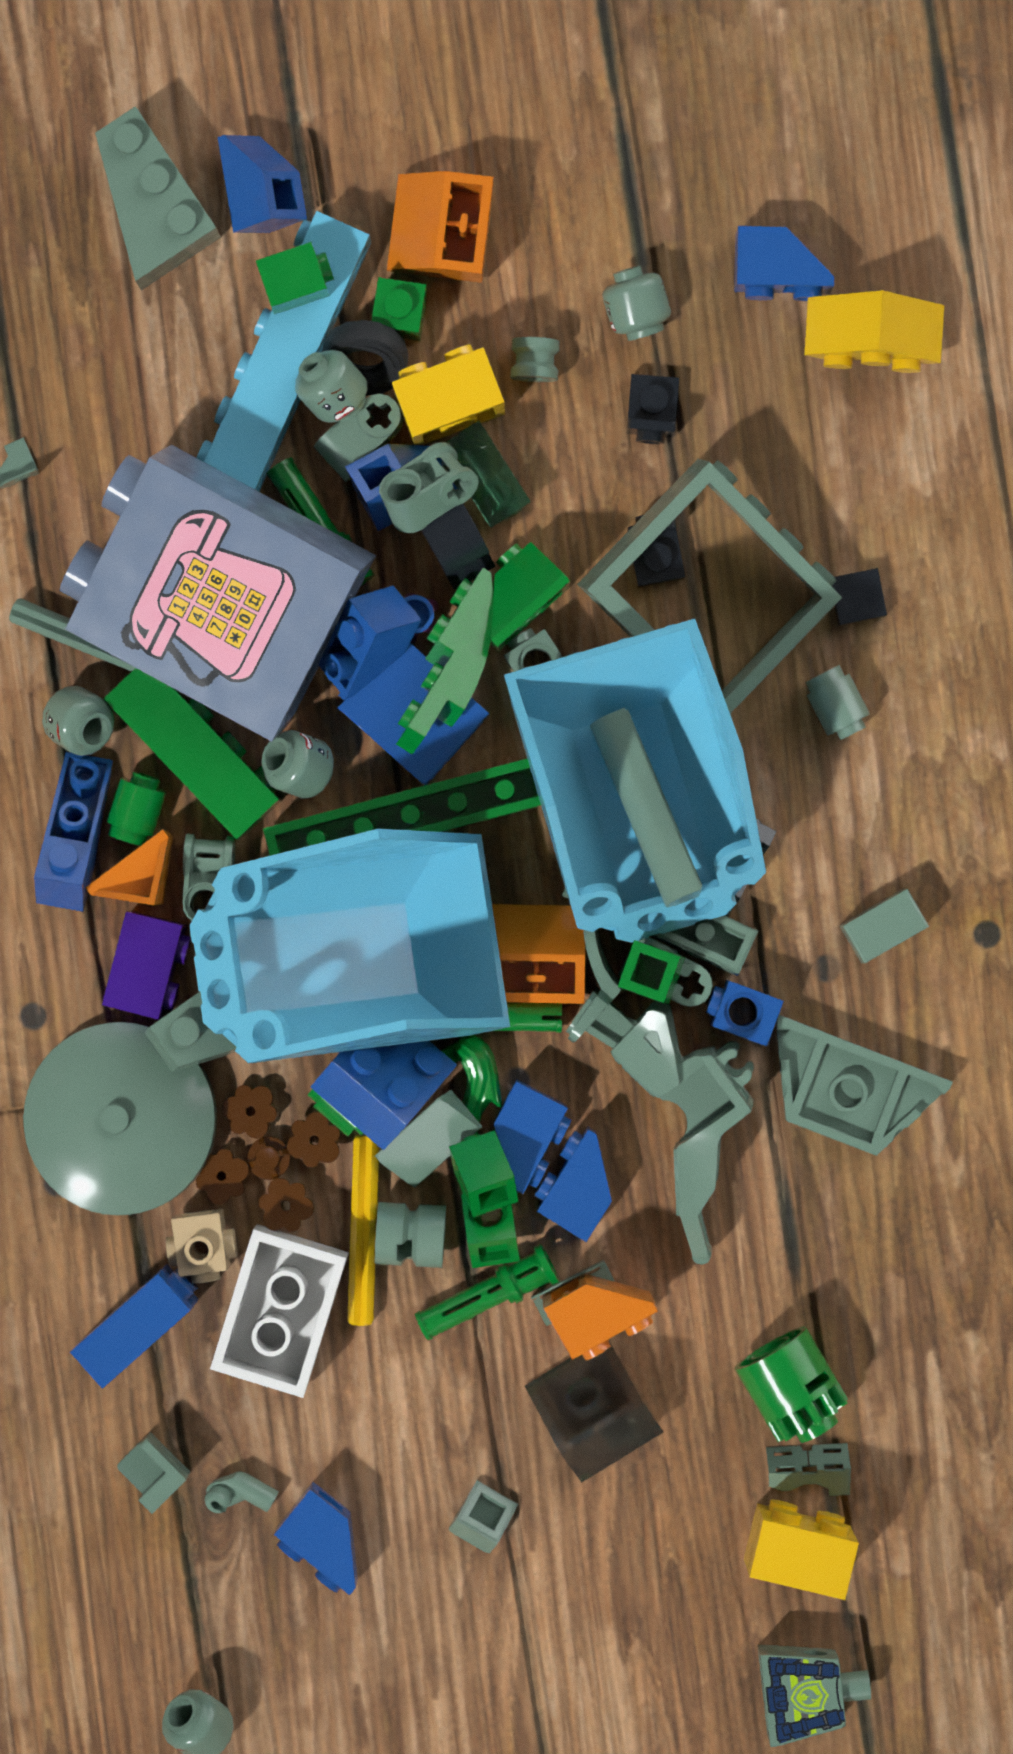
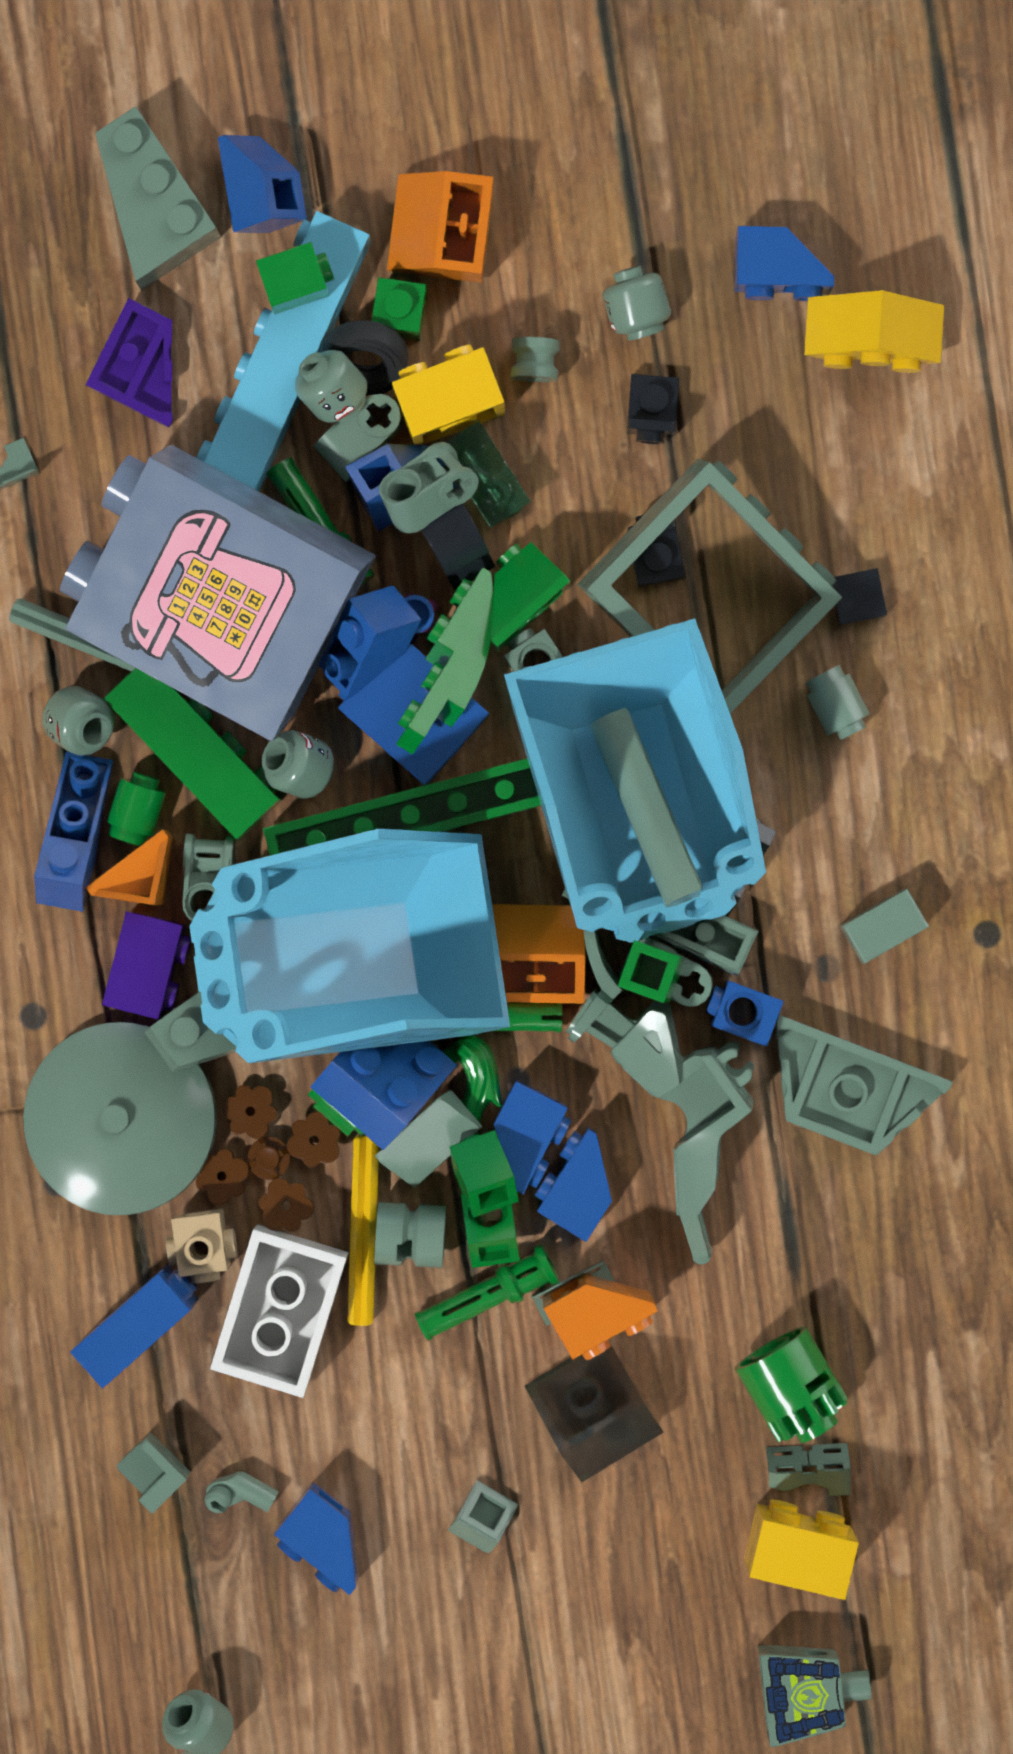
none -> dark purple wing [85,298,172,428]

